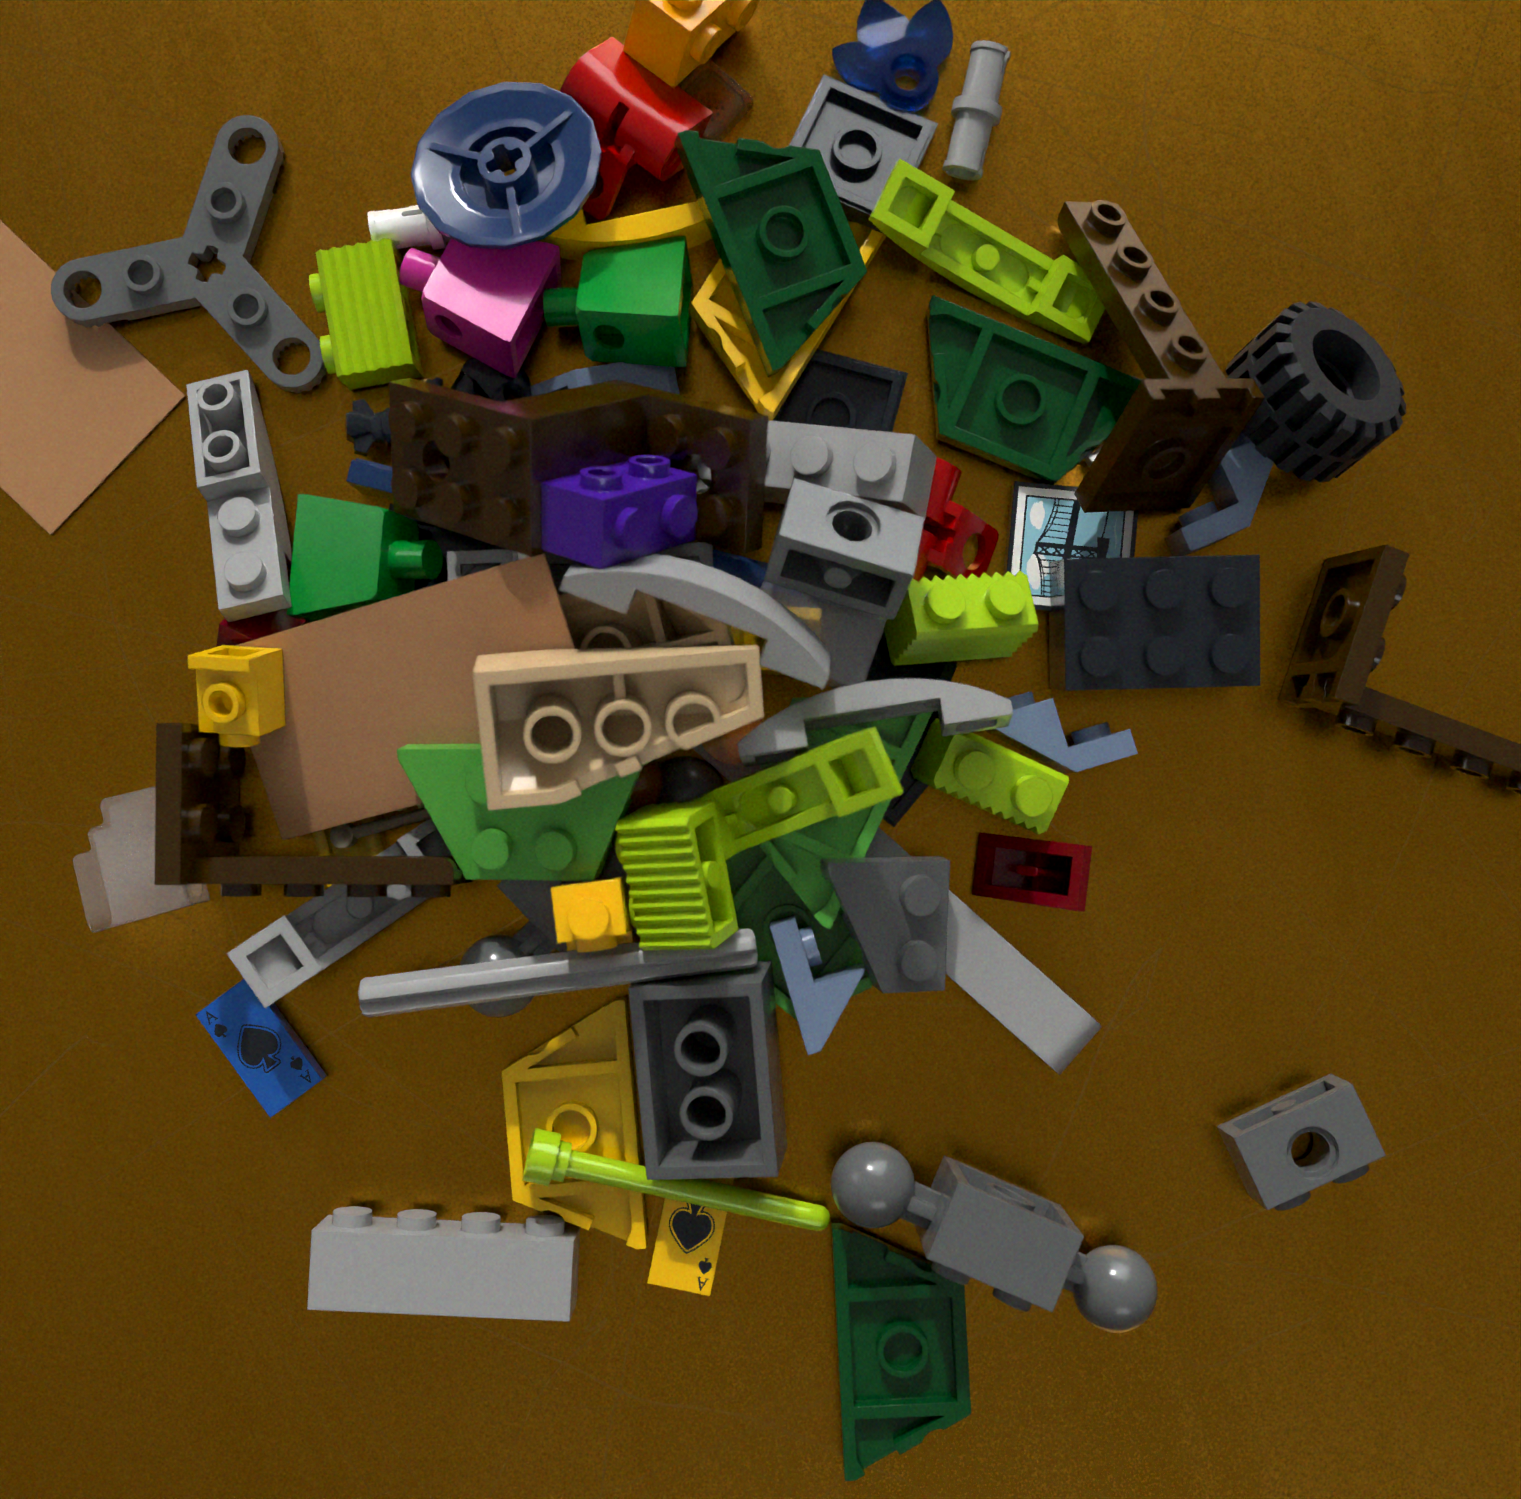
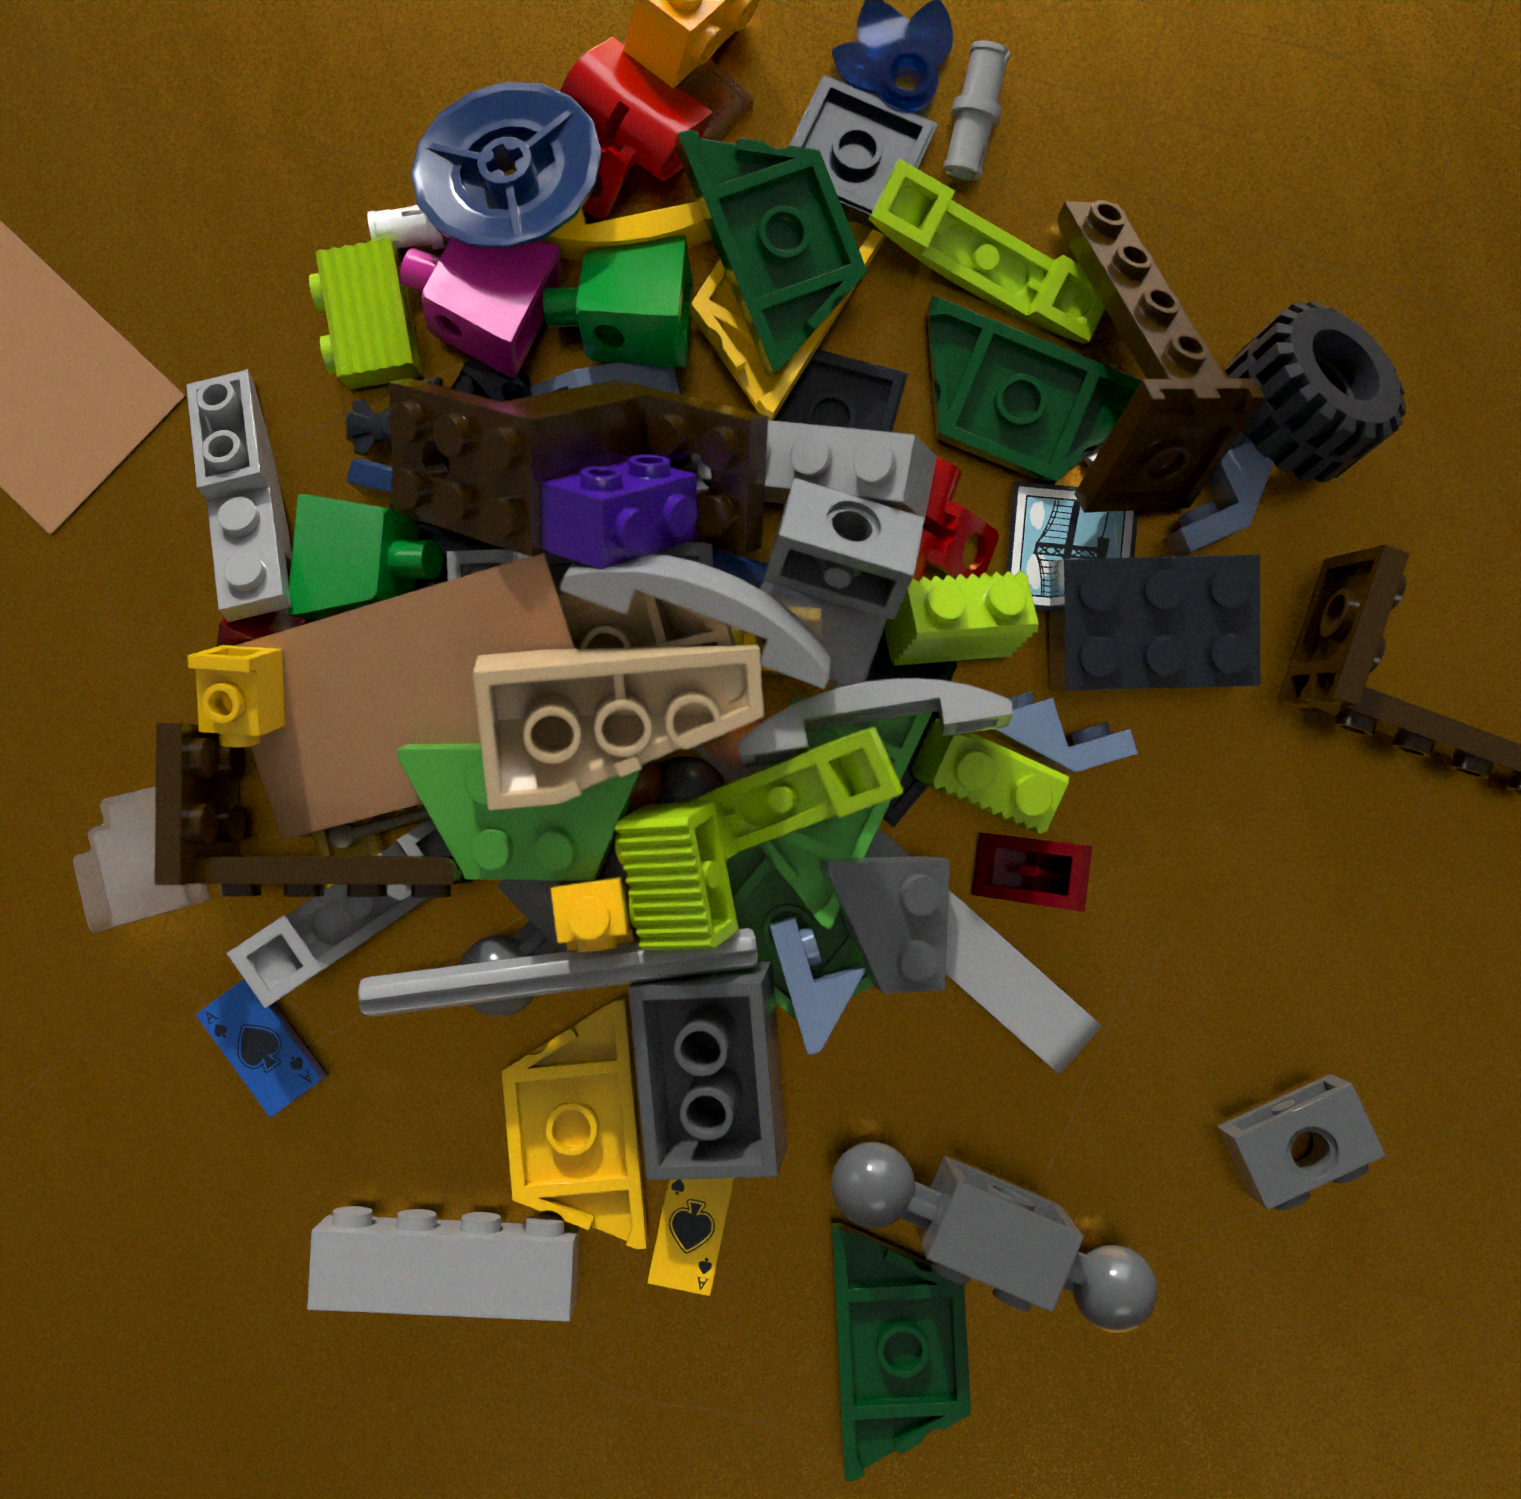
dark grey piece [51,115,327,394] -> none
lime piece [522,1128,830,1231] -> none

